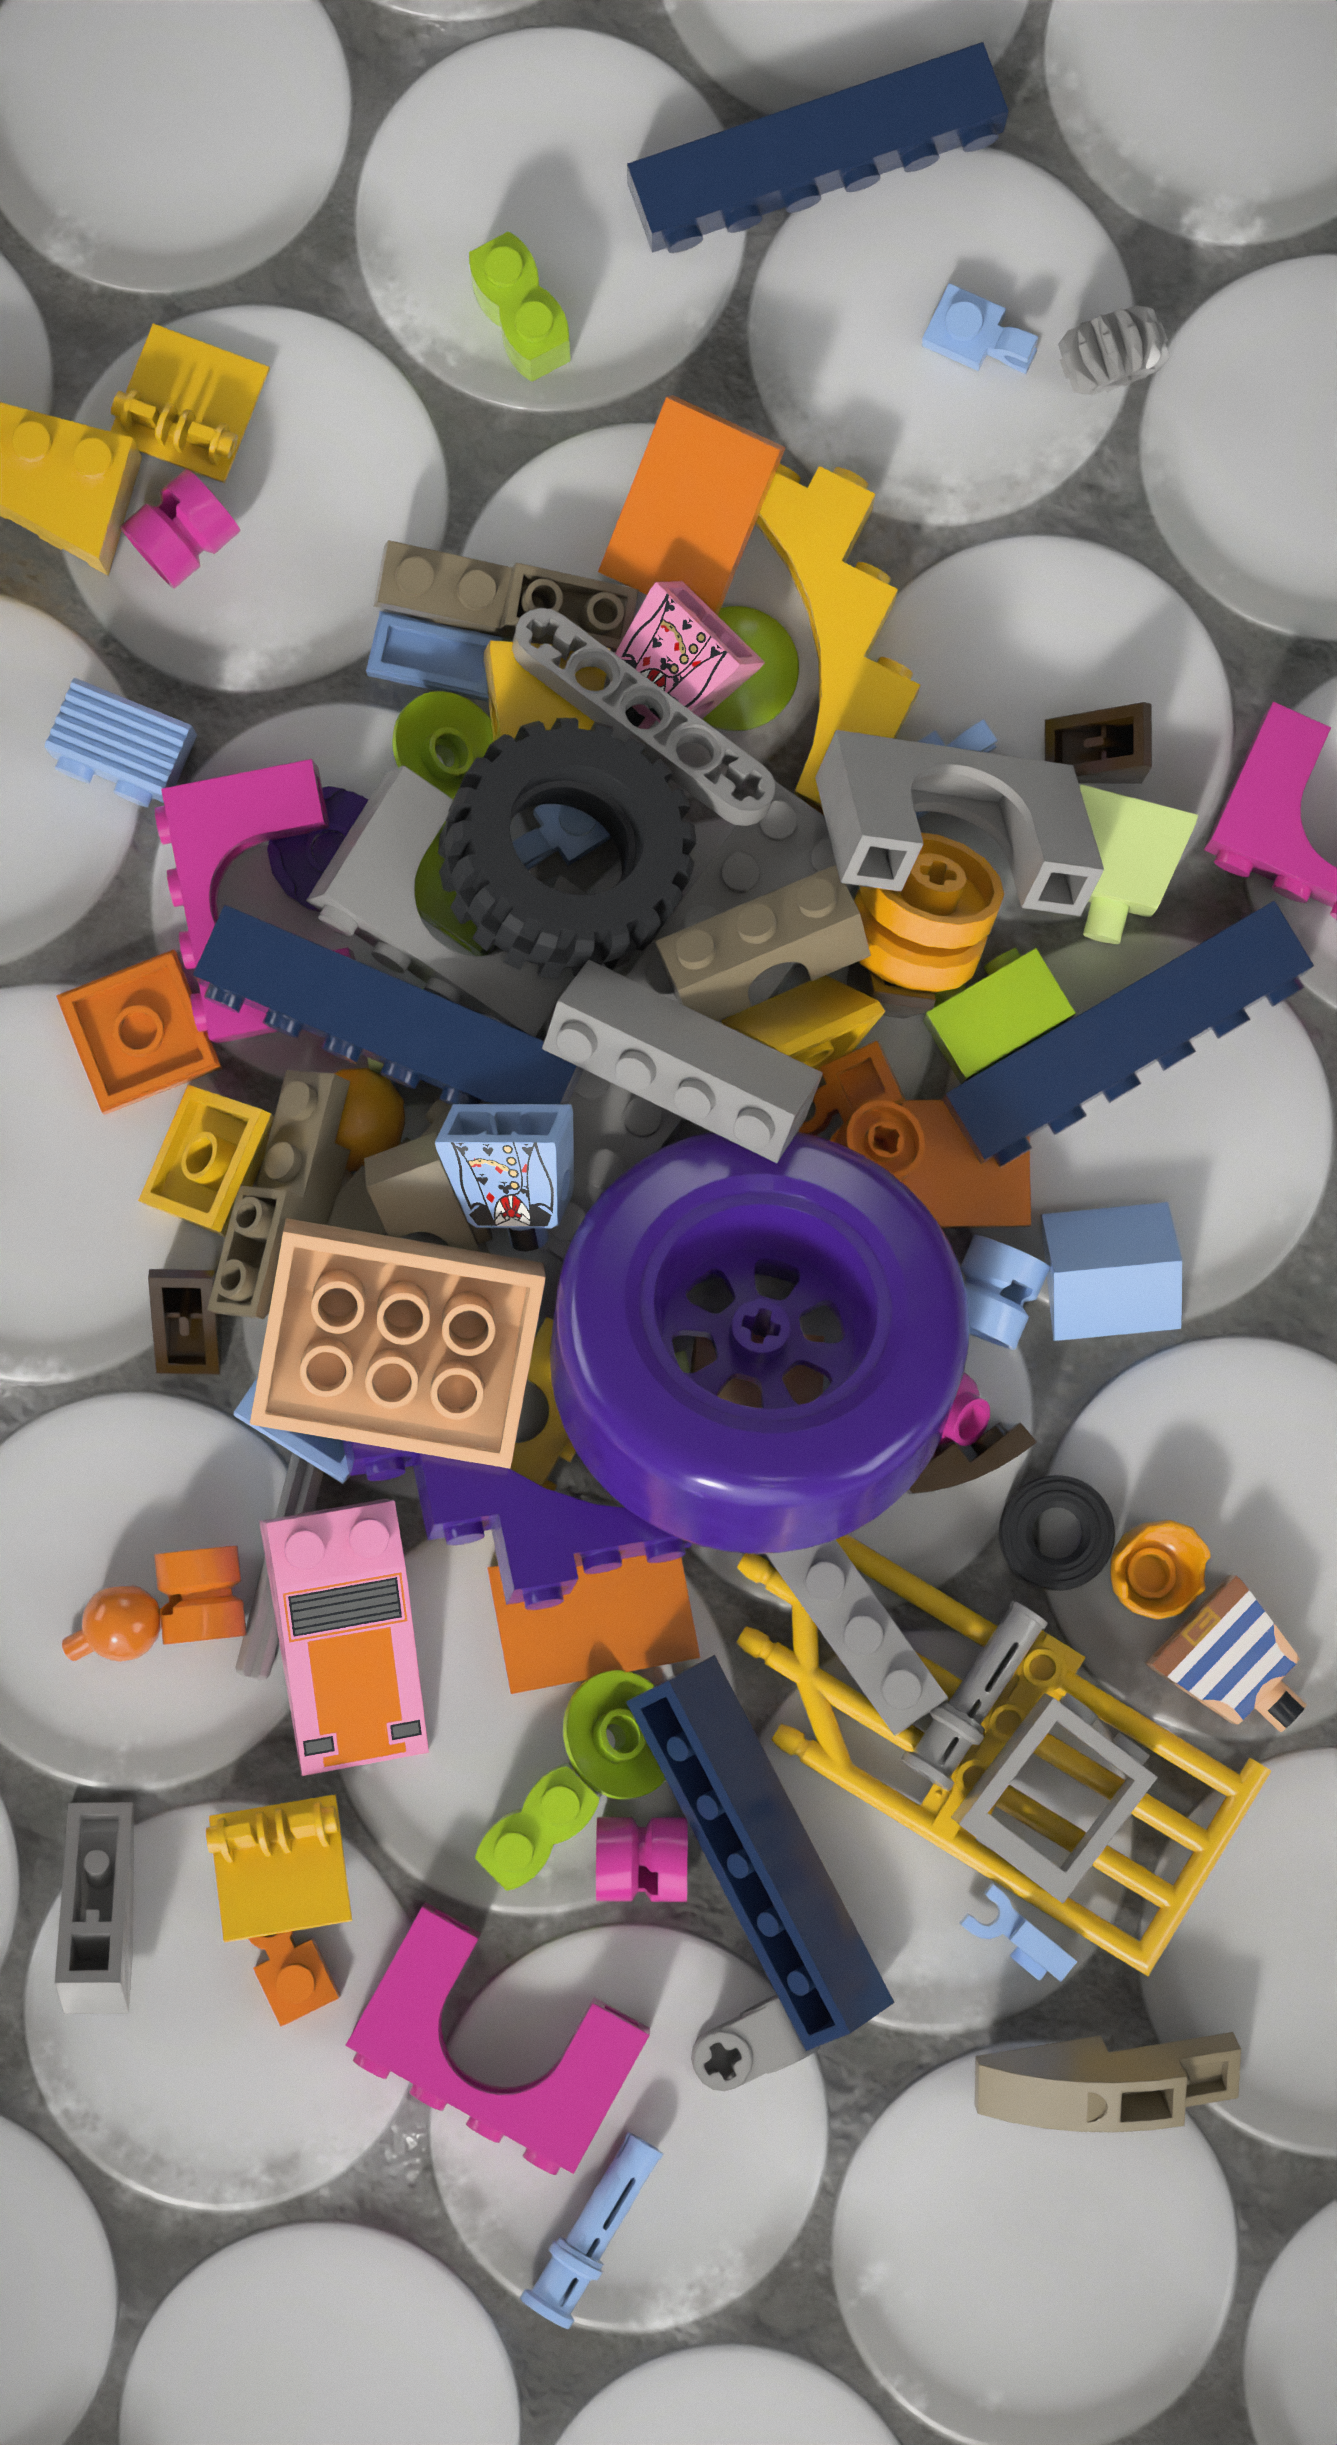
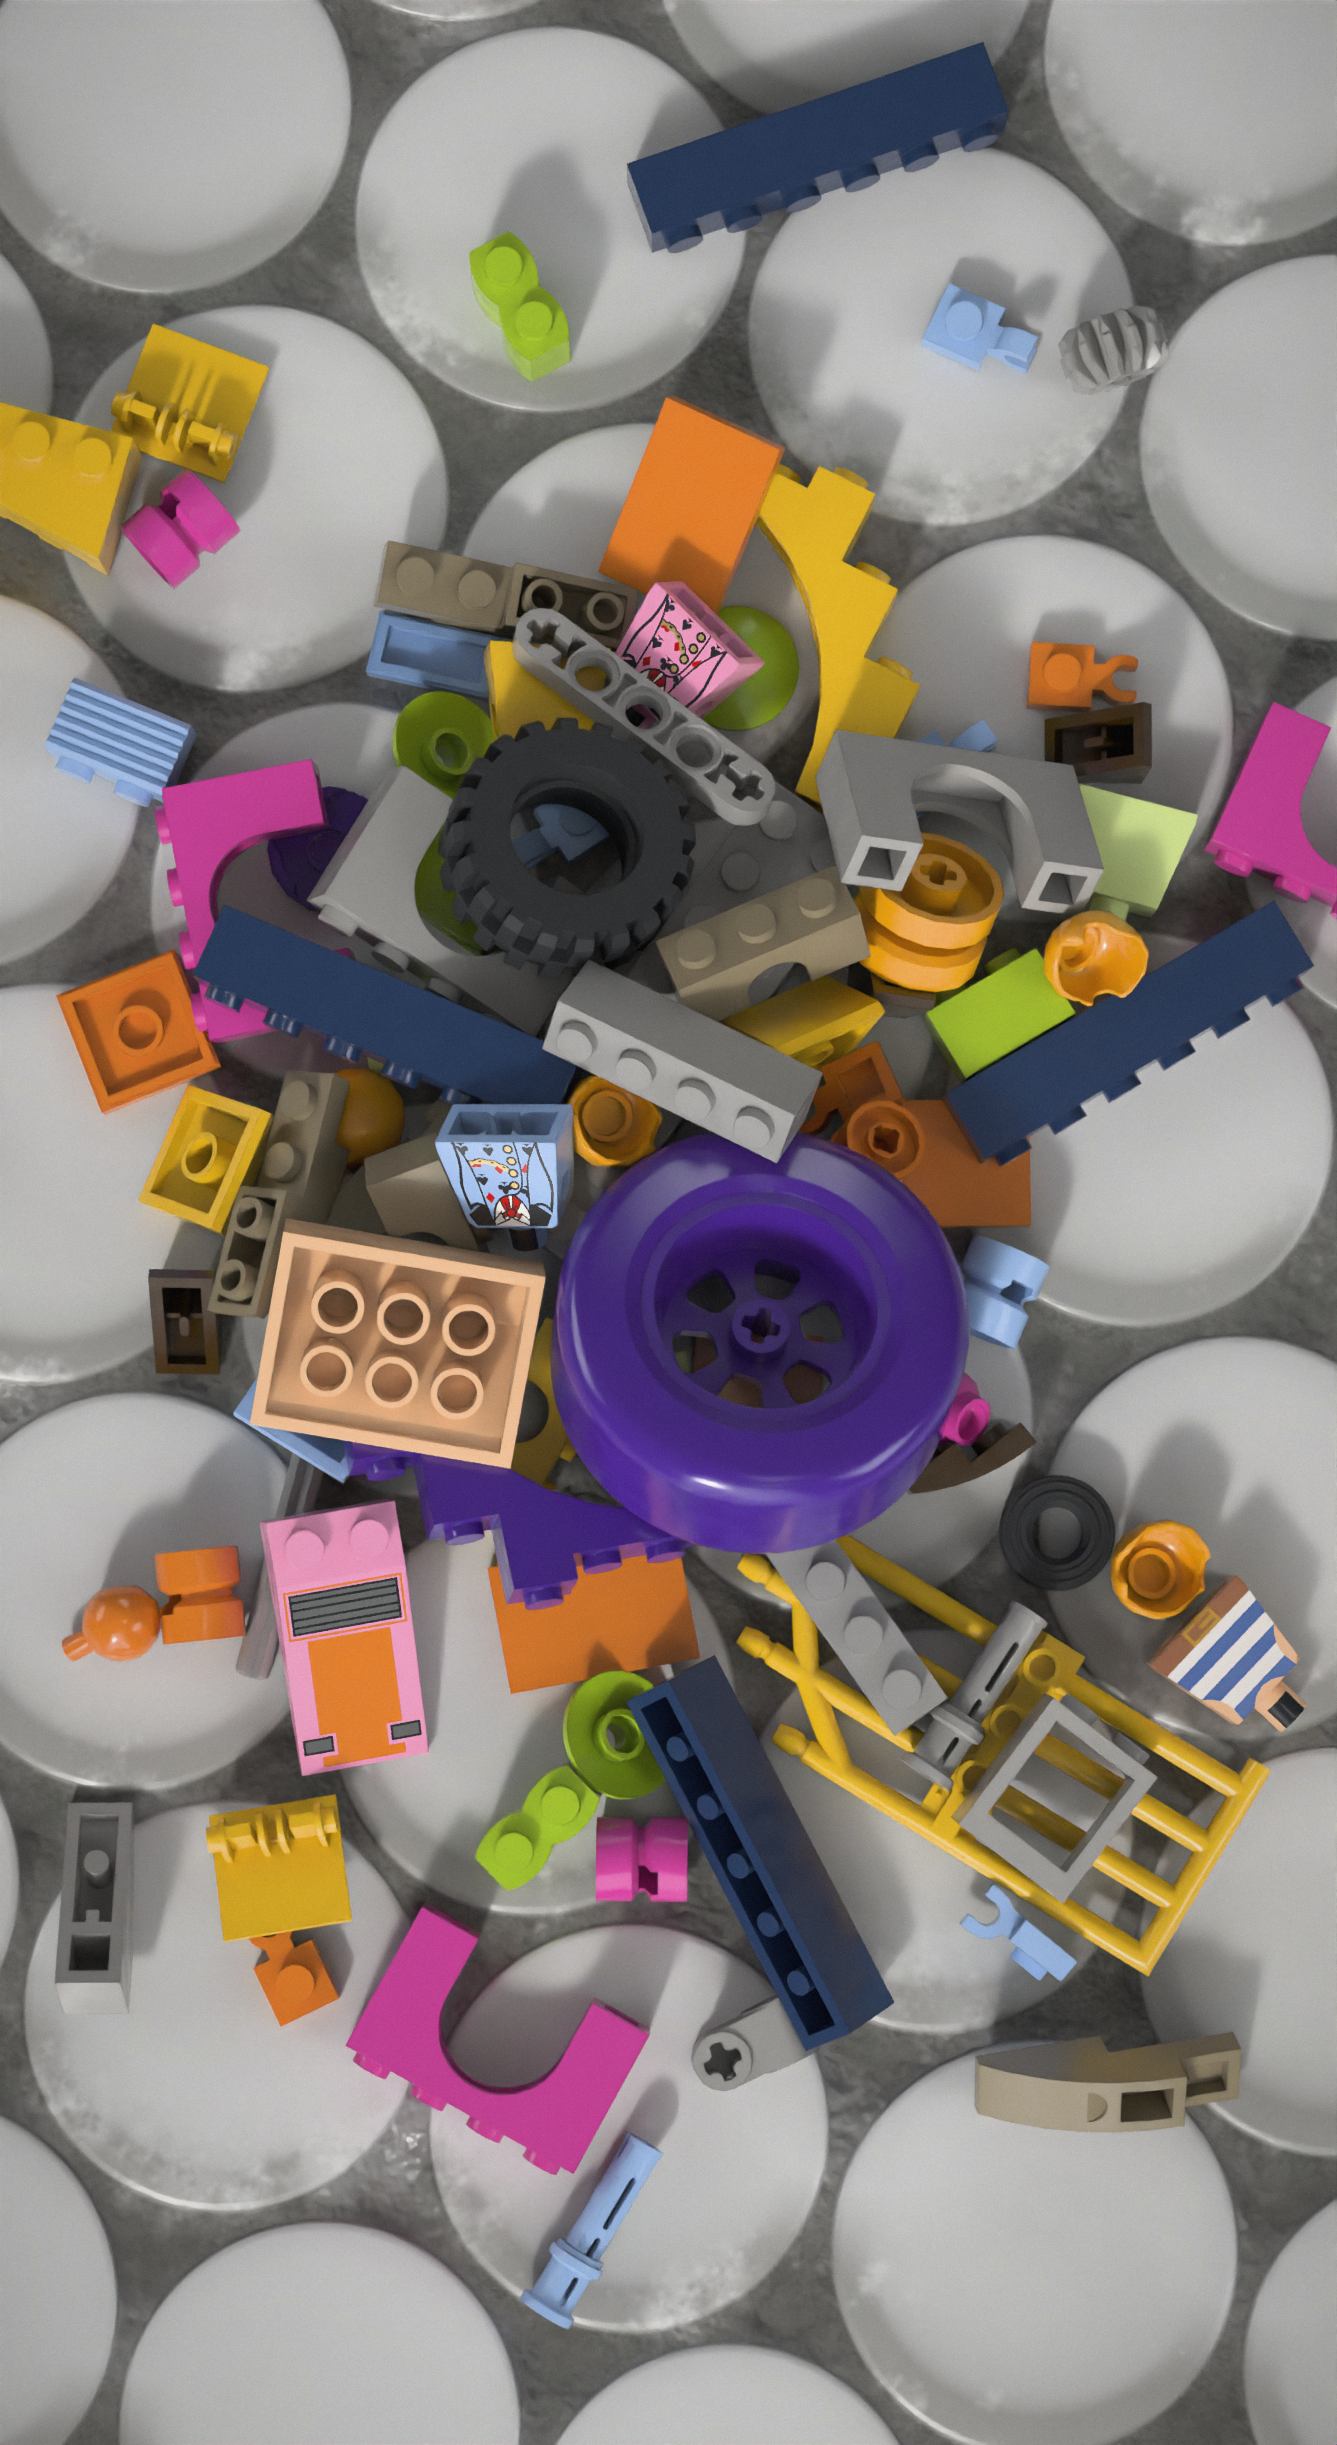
light blue slope [1040,1202,1182,1341] -> none
none -> light orange hair [565,1074,663,1169]
none -> orange plate [1026,642,1138,712]
none -> light orange hair [1043,910,1149,1006]

